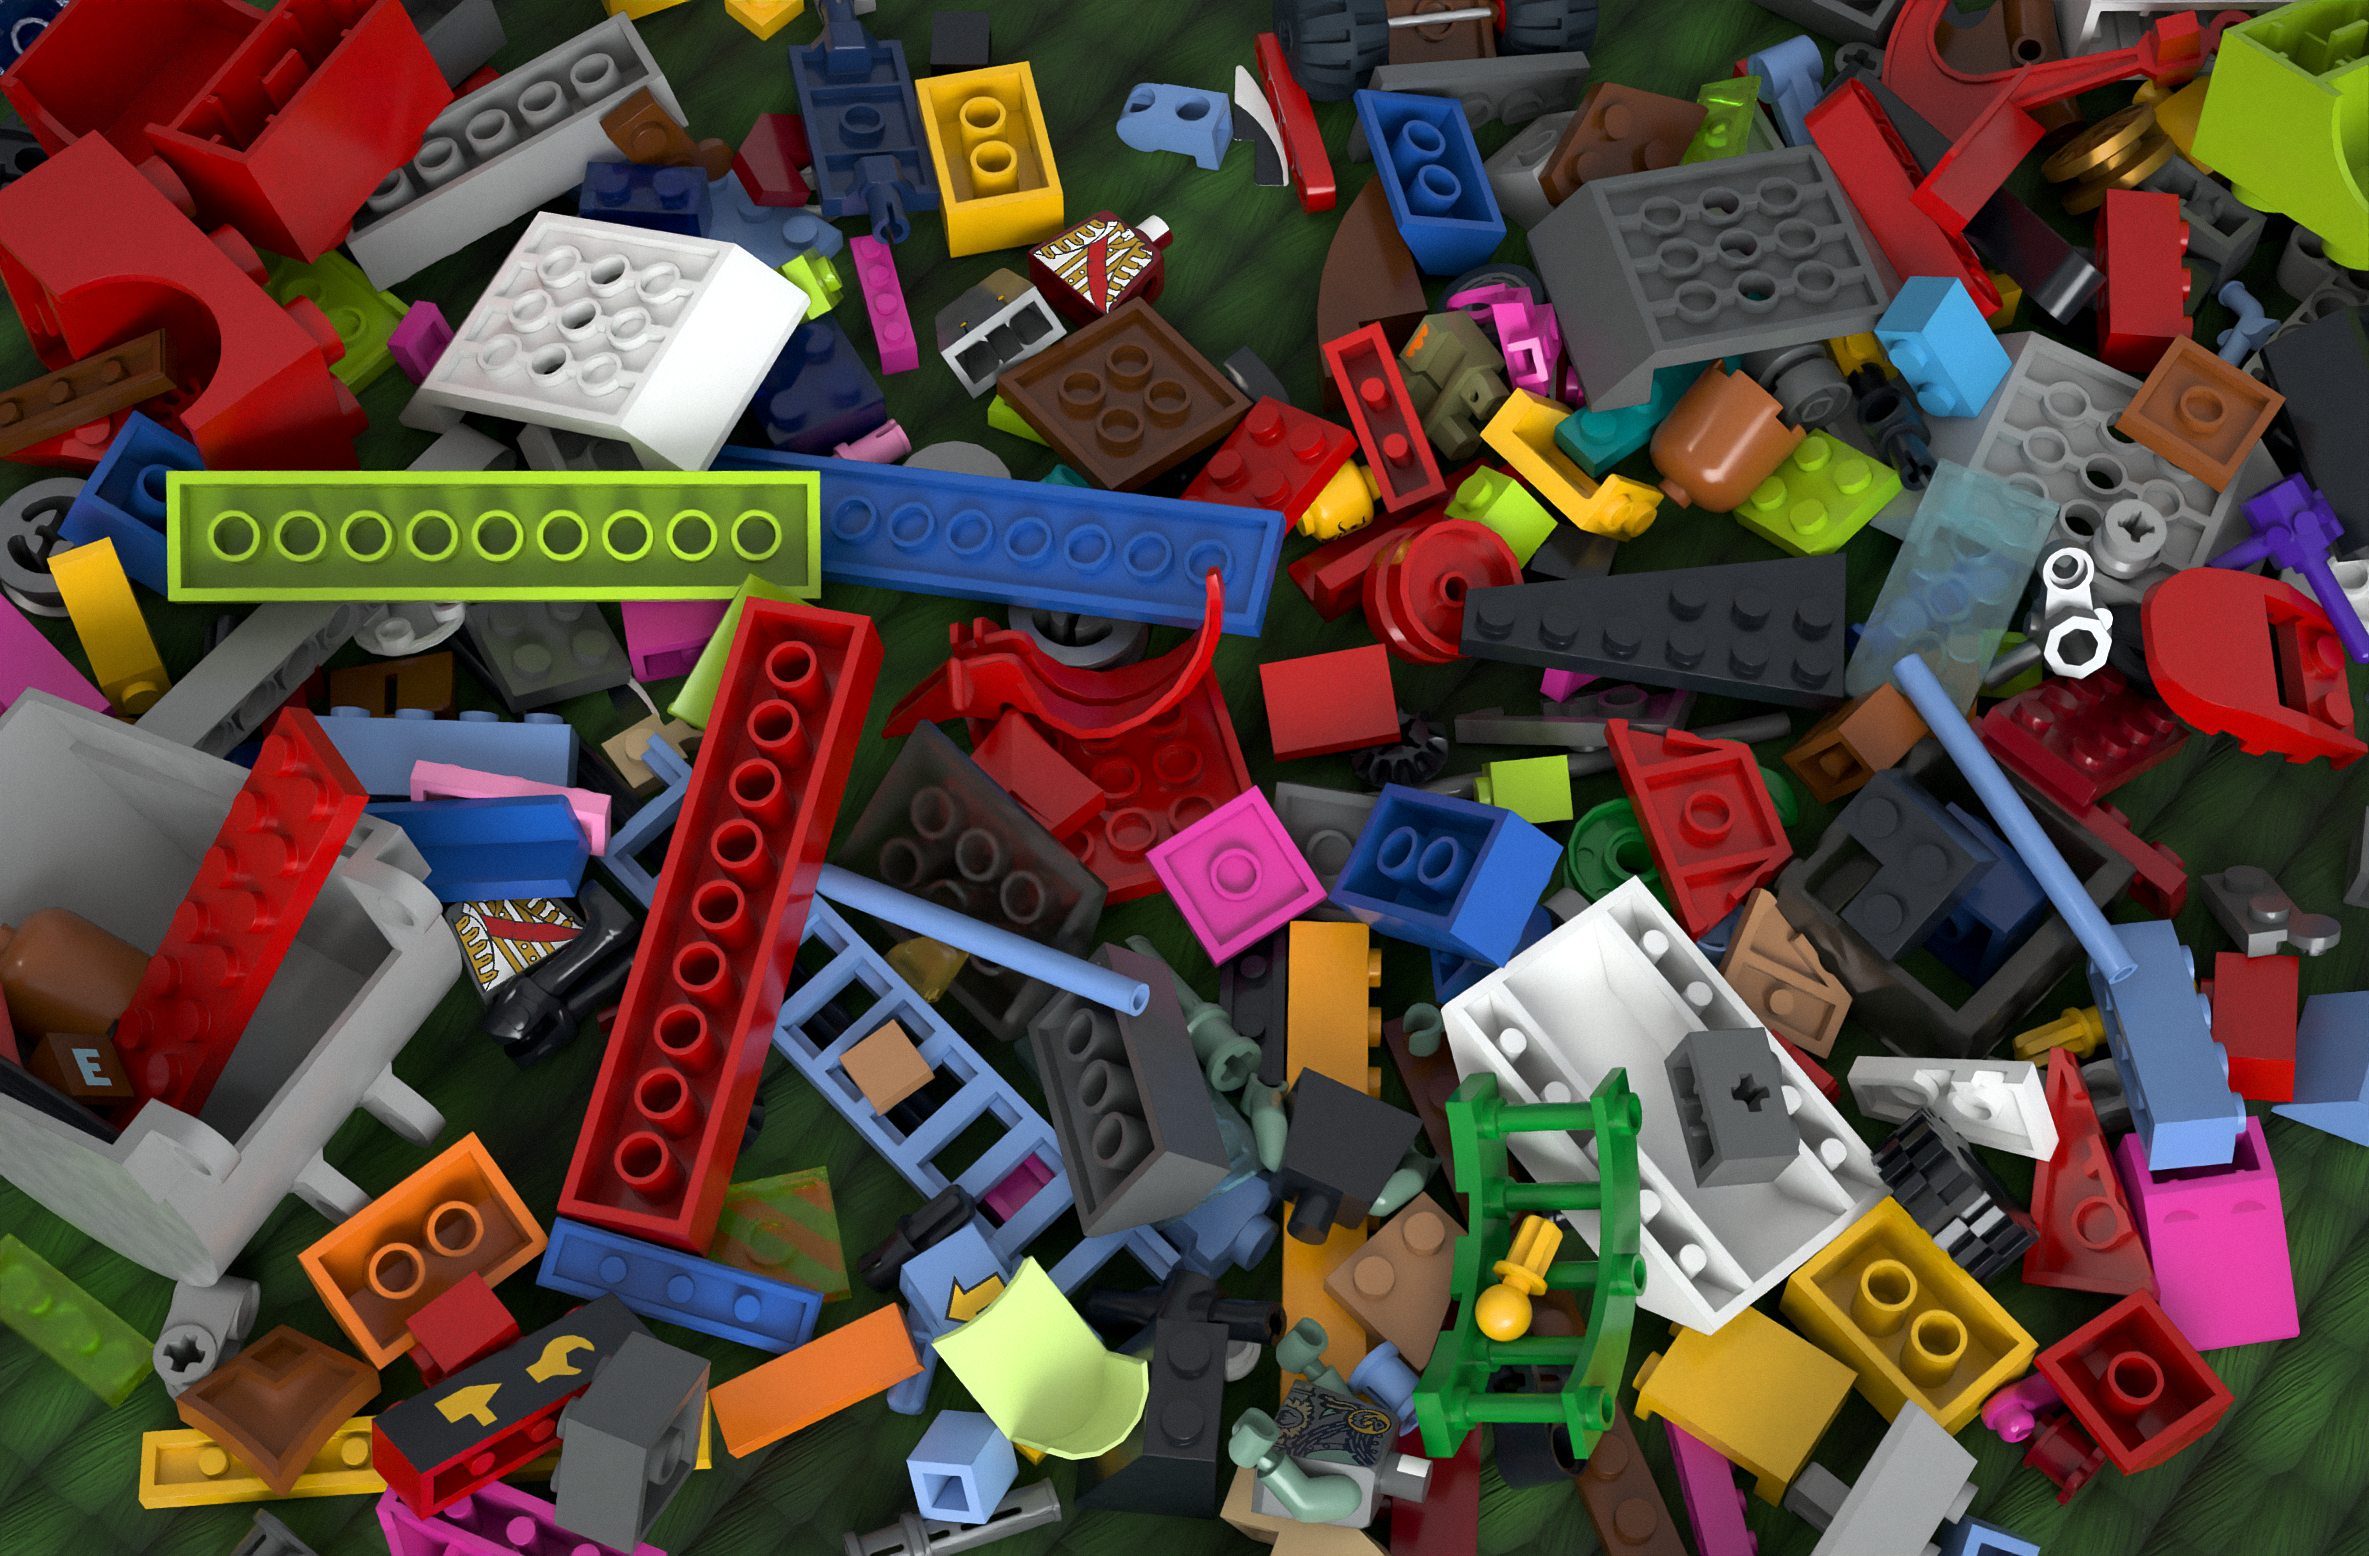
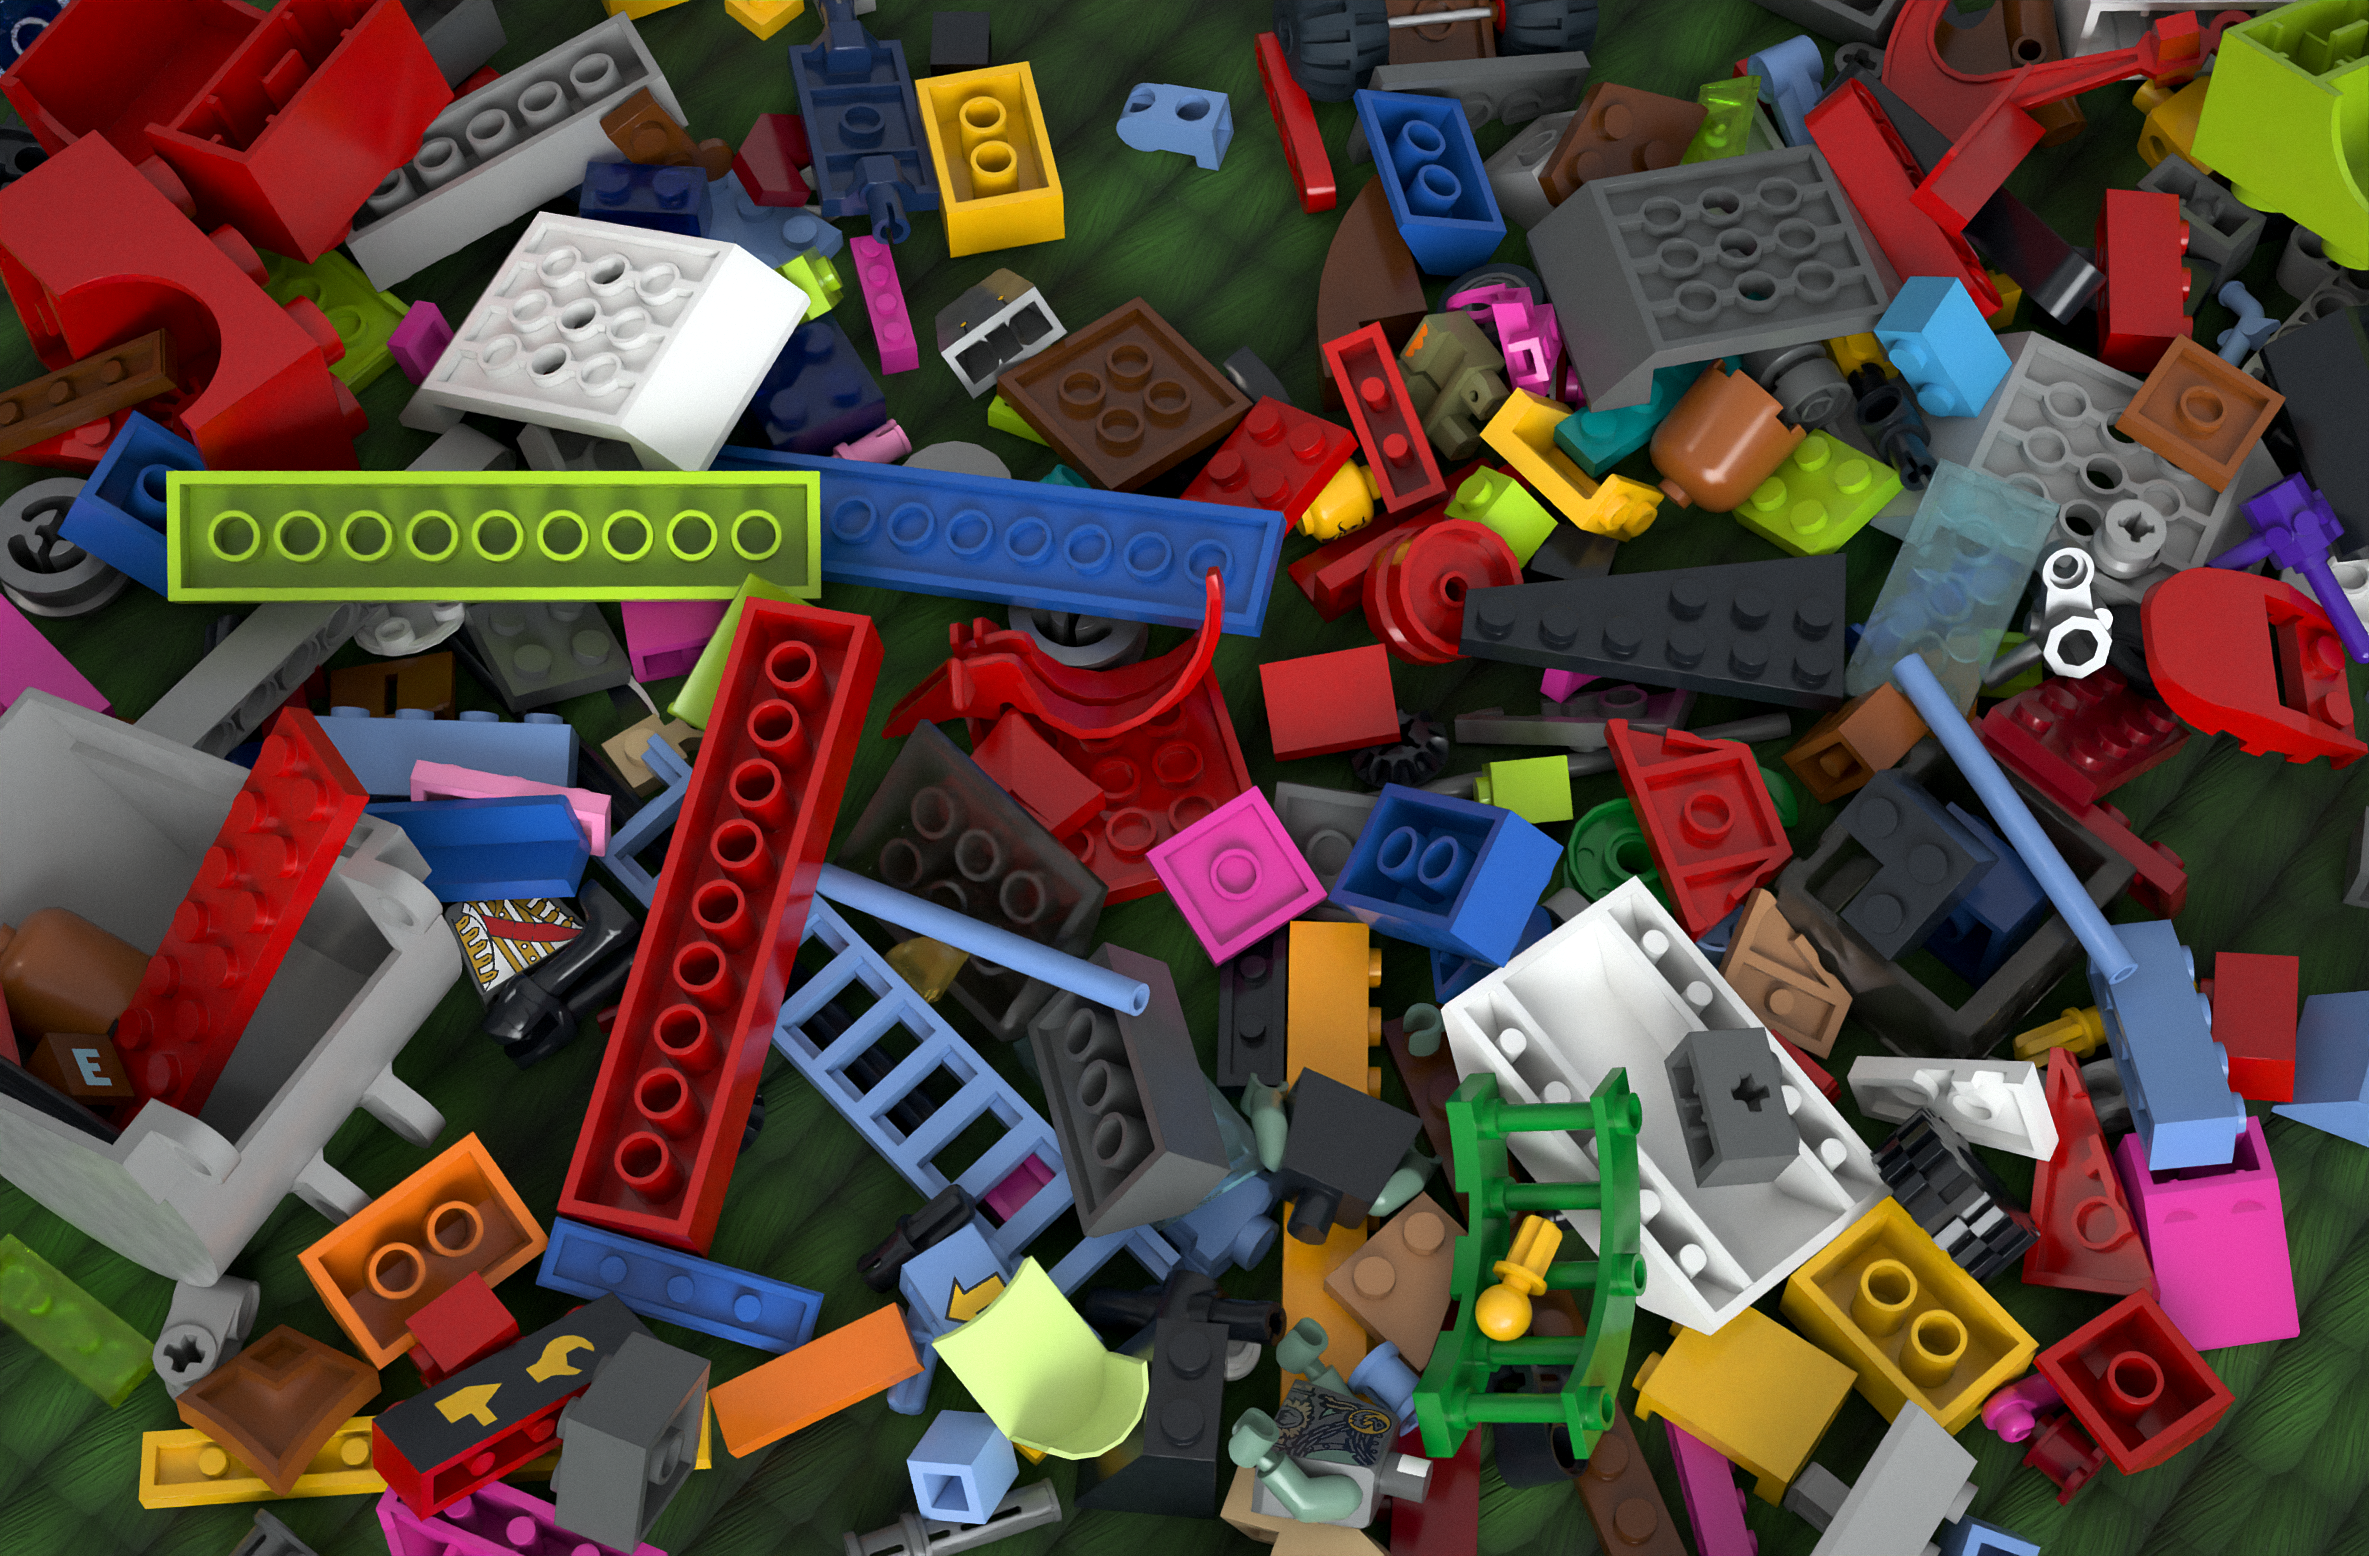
yellow slope [47,537,173,717] -> none
clear neon green tile [707,1166,852,1304] -> none
medium nougat tile [838,1019,935,1116] -> none
torso [1028,210,1173,329] -> none
sand green pin [1119,935,1262,1091] -> none
sticker [1233,65,1289,186] -> none
pearl gold wheel [2041,102,2176,215] -> none
dark grey hinge [2200,865,2341,958] -> none

